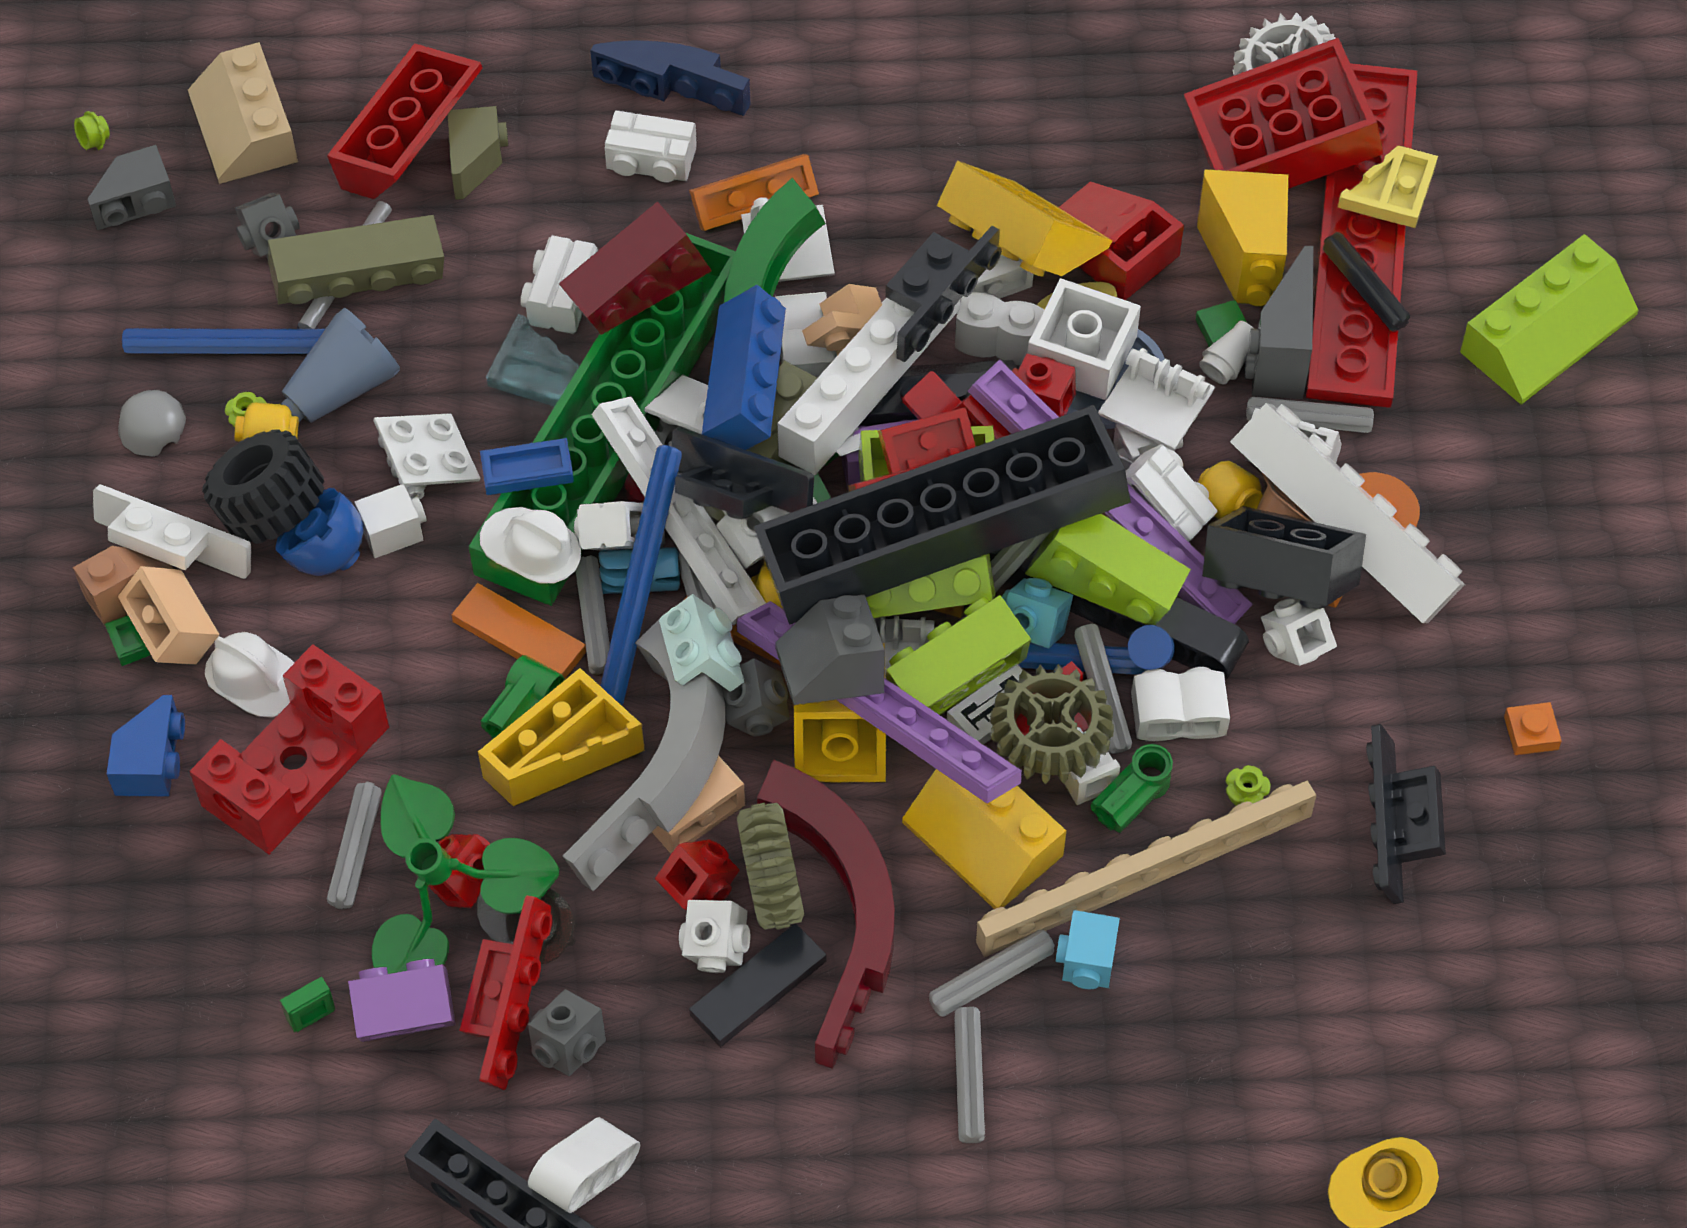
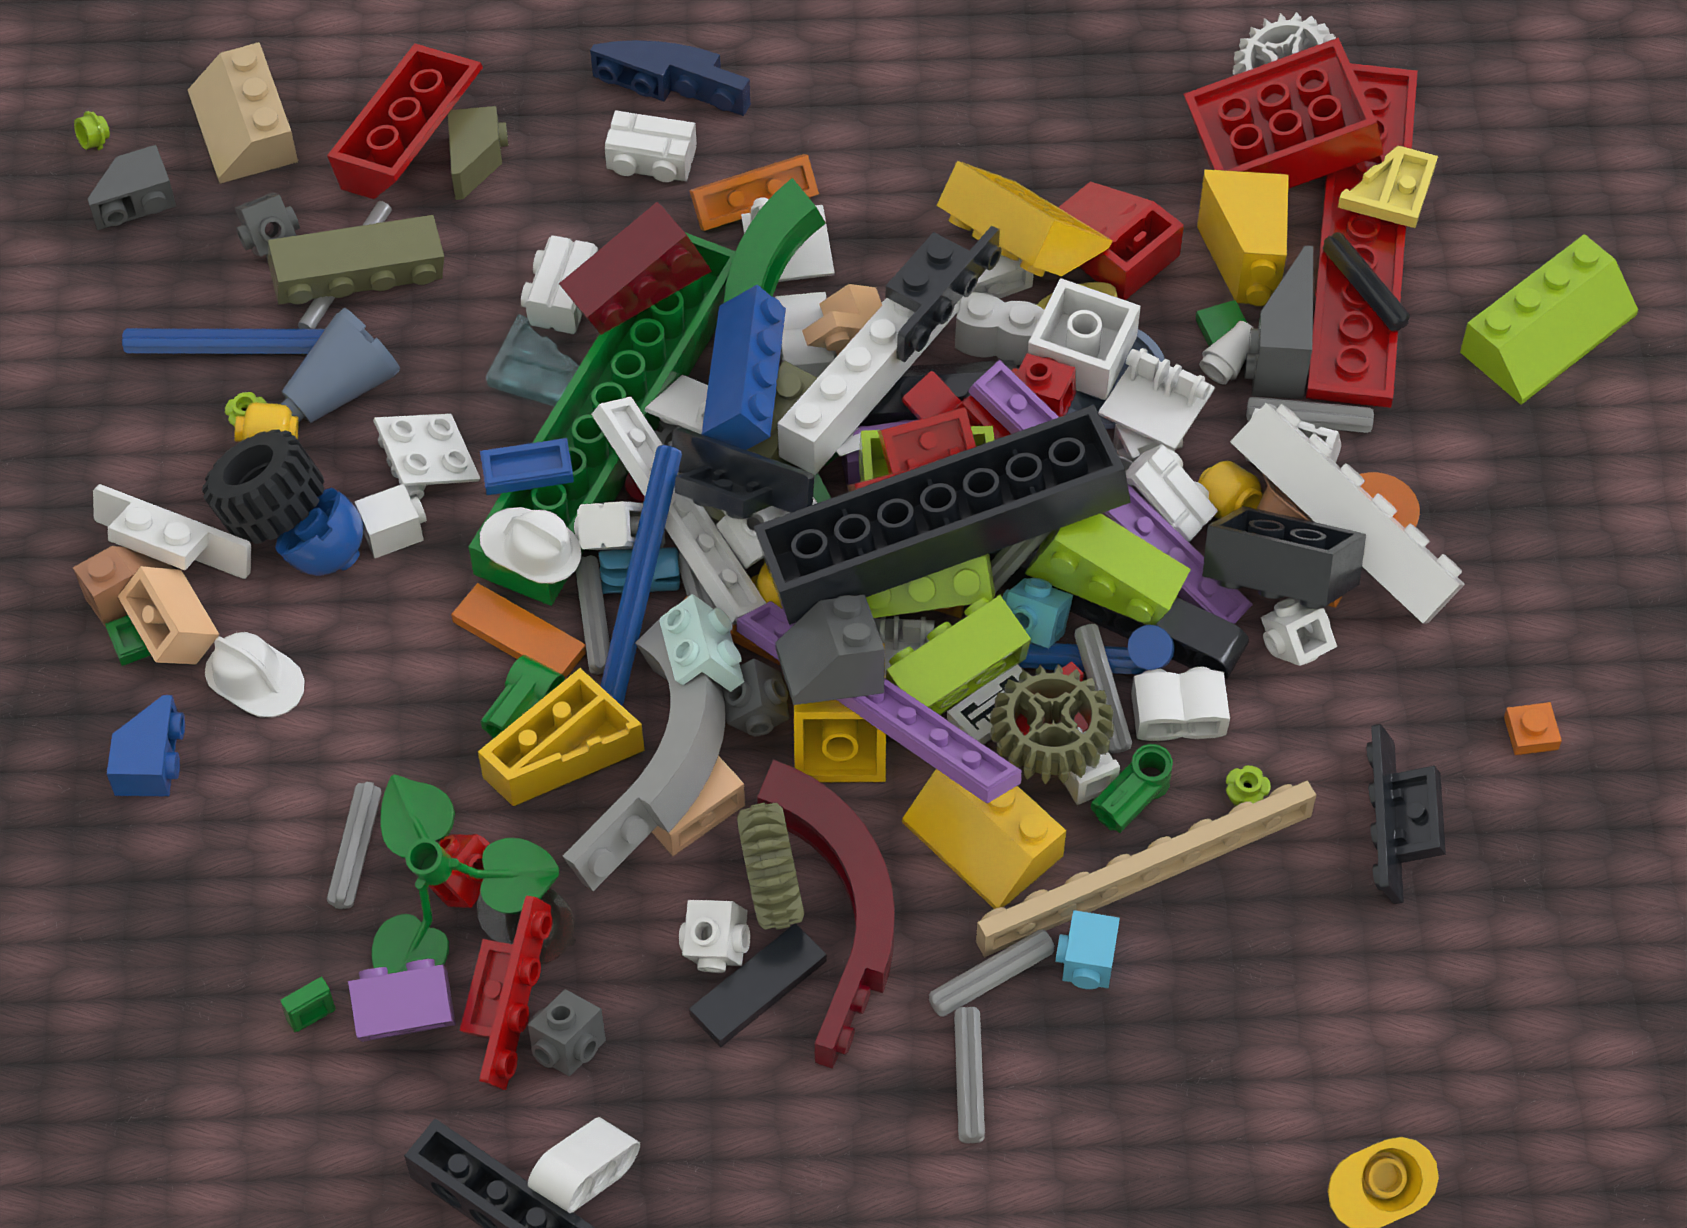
light grey hair [118,390,186,457] -> none
red plate [189,644,389,855] -> none
red brick [655,839,740,910] -> none

